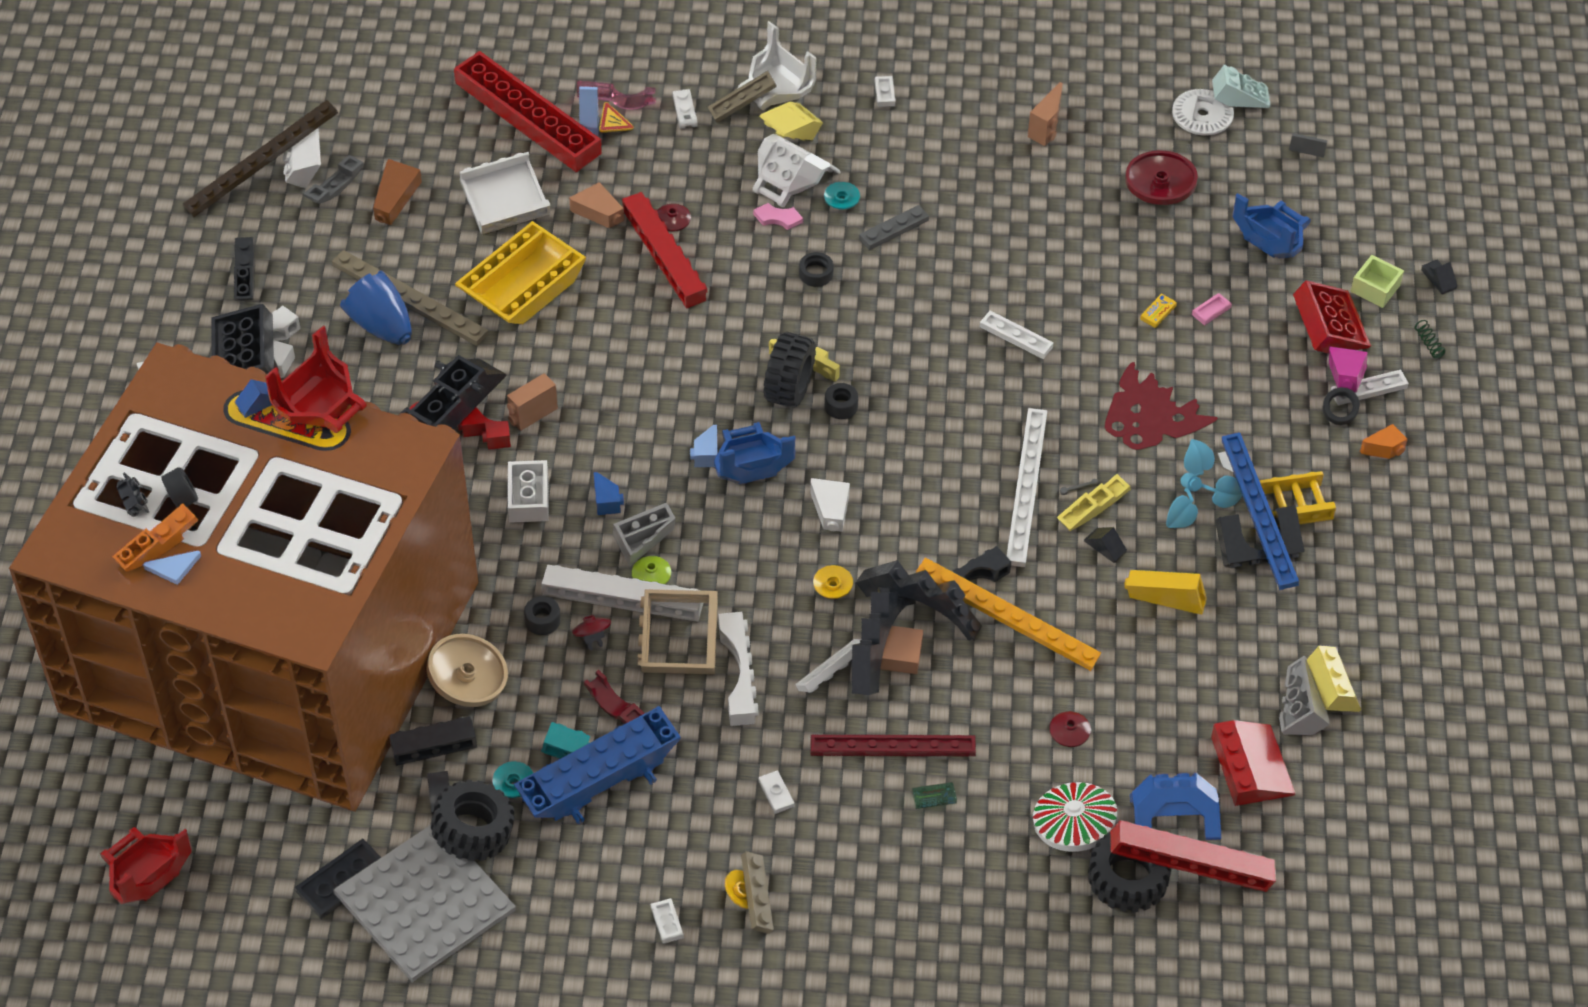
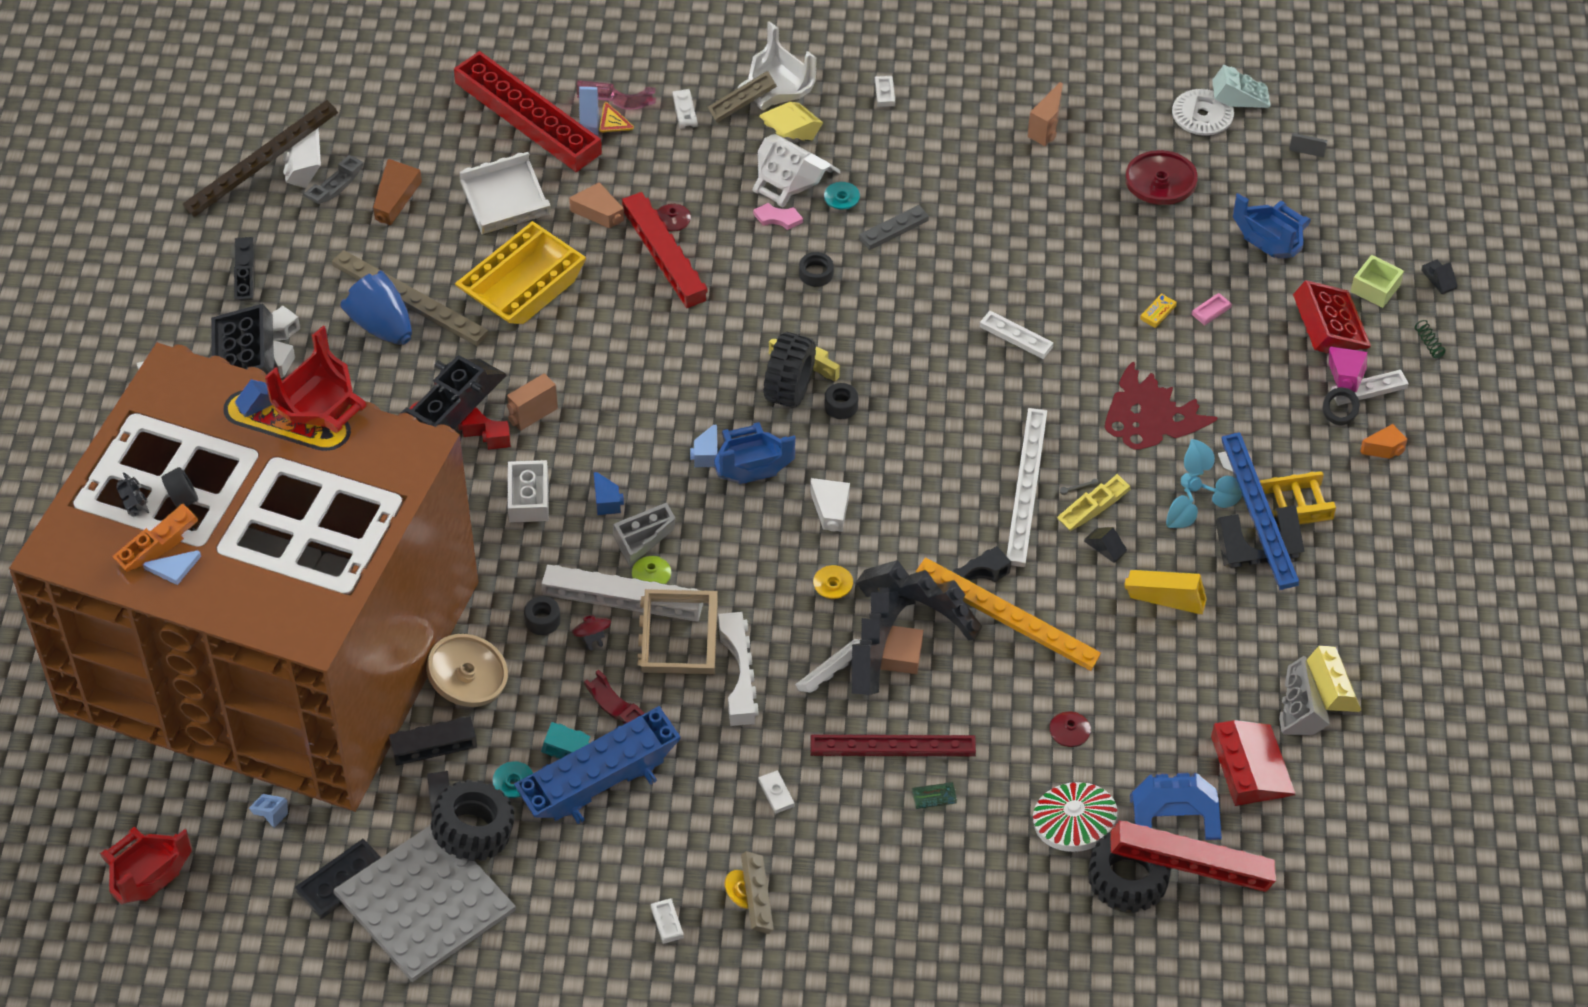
none -> light blue slope [249,794,288,828]

